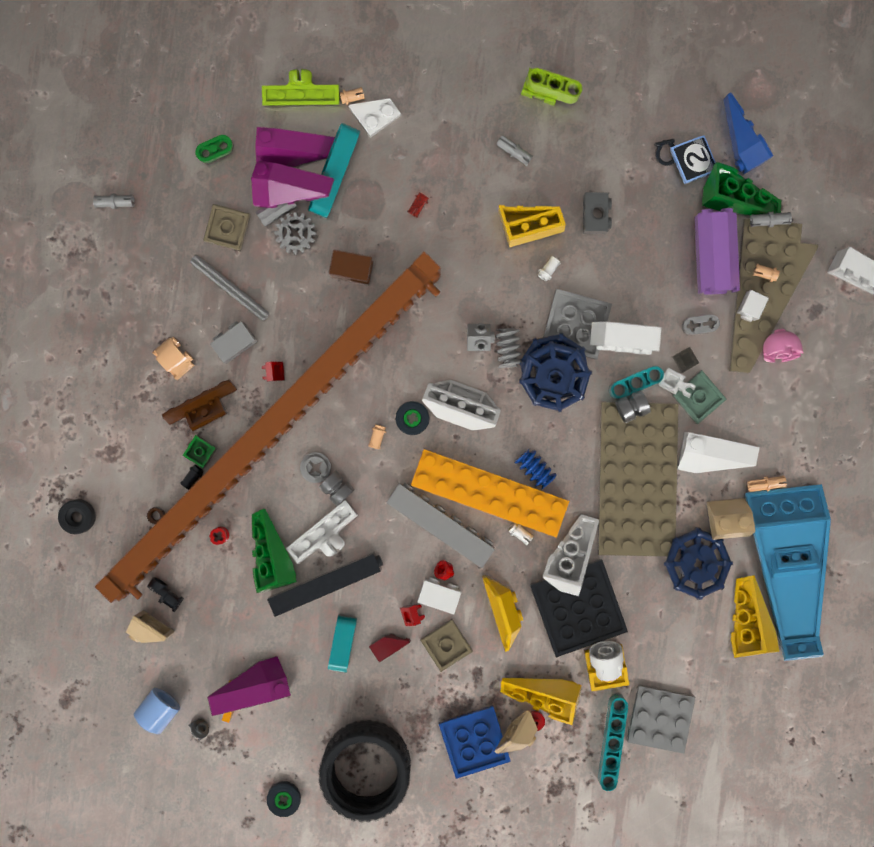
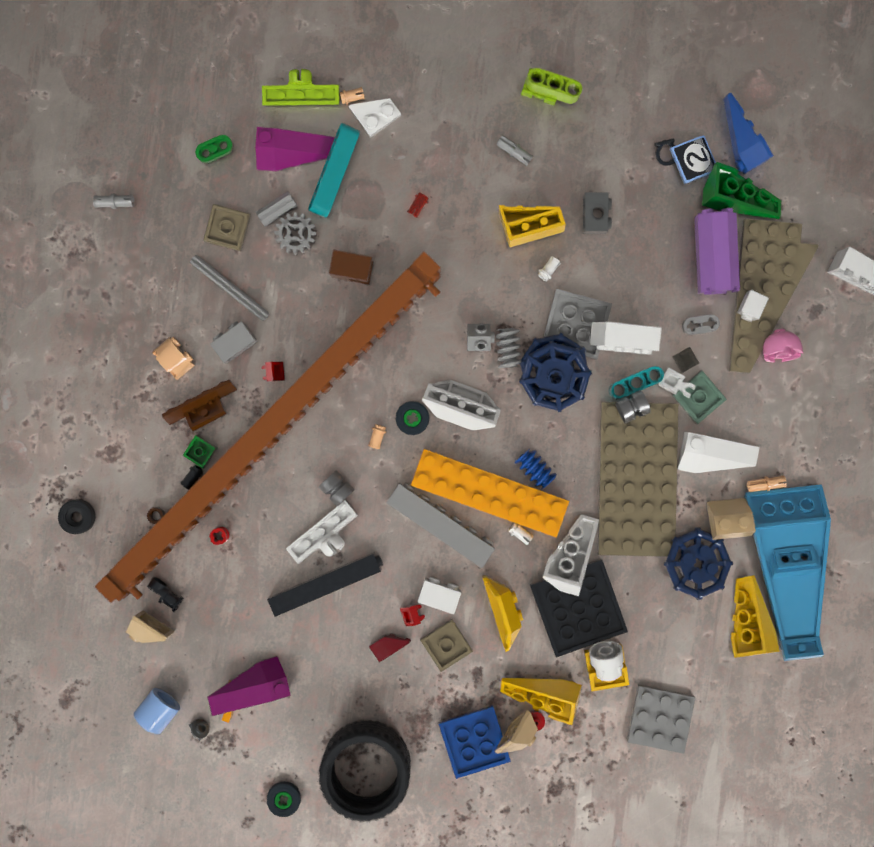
magenta wedge [251,161,334,208] -> none
green wedge [252,509,297,593] -> none
light grey gear [300,452,331,483] -> none
teal beam [328,615,357,673] -> none
red tile [434,560,454,581] -> none
teal beam [598,694,628,791] -> none
light grey pin [750,212,792,227] -> none
light nougat pin [753,263,780,282] -> none

